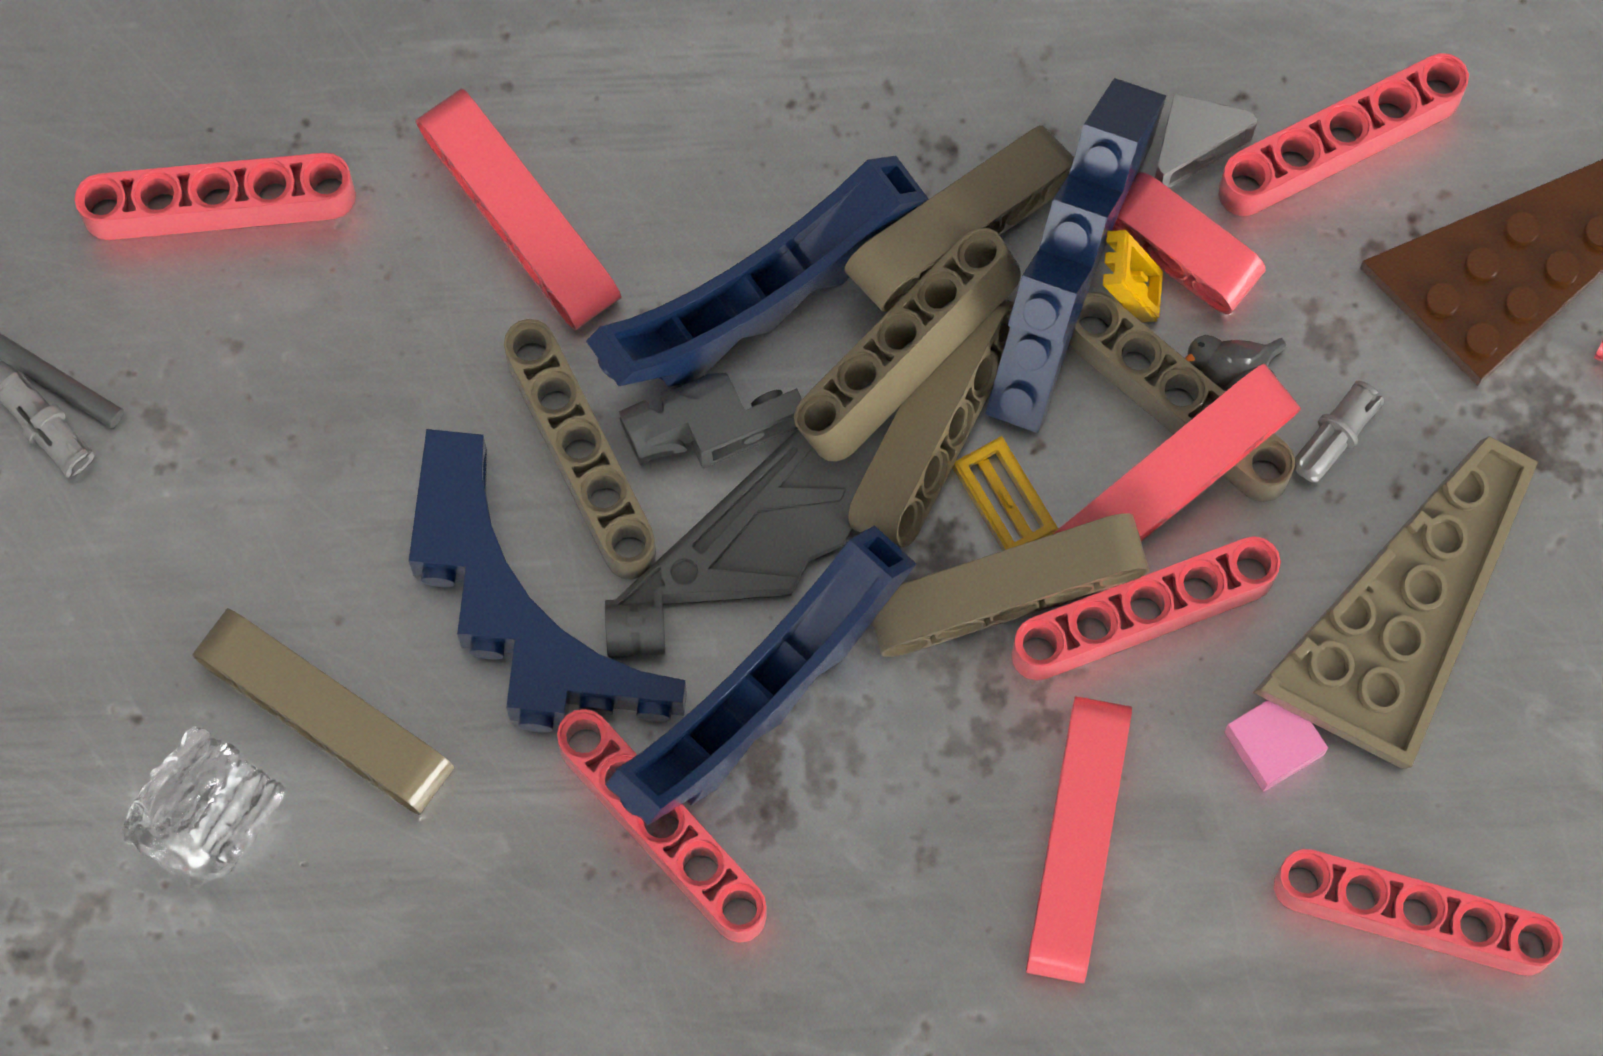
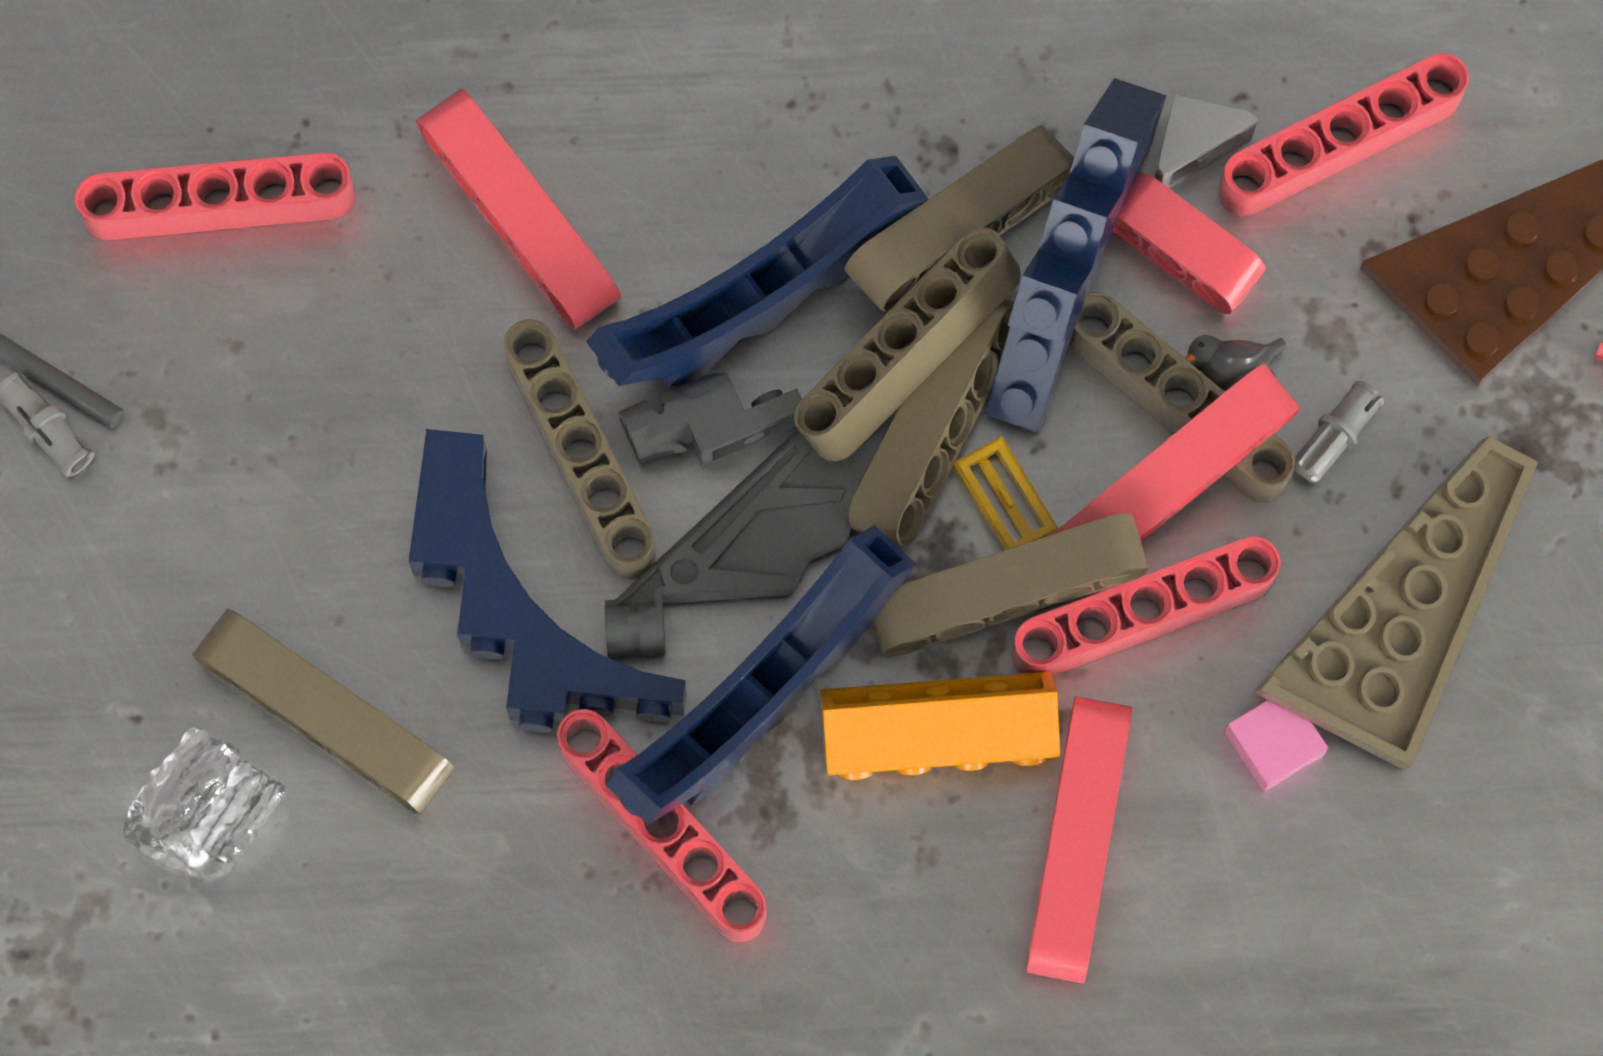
yellow tile [1103,230,1163,323] -> none
coral beam [1274,849,1563,976] -> none
none -> light orange brick [820,671,1060,780]

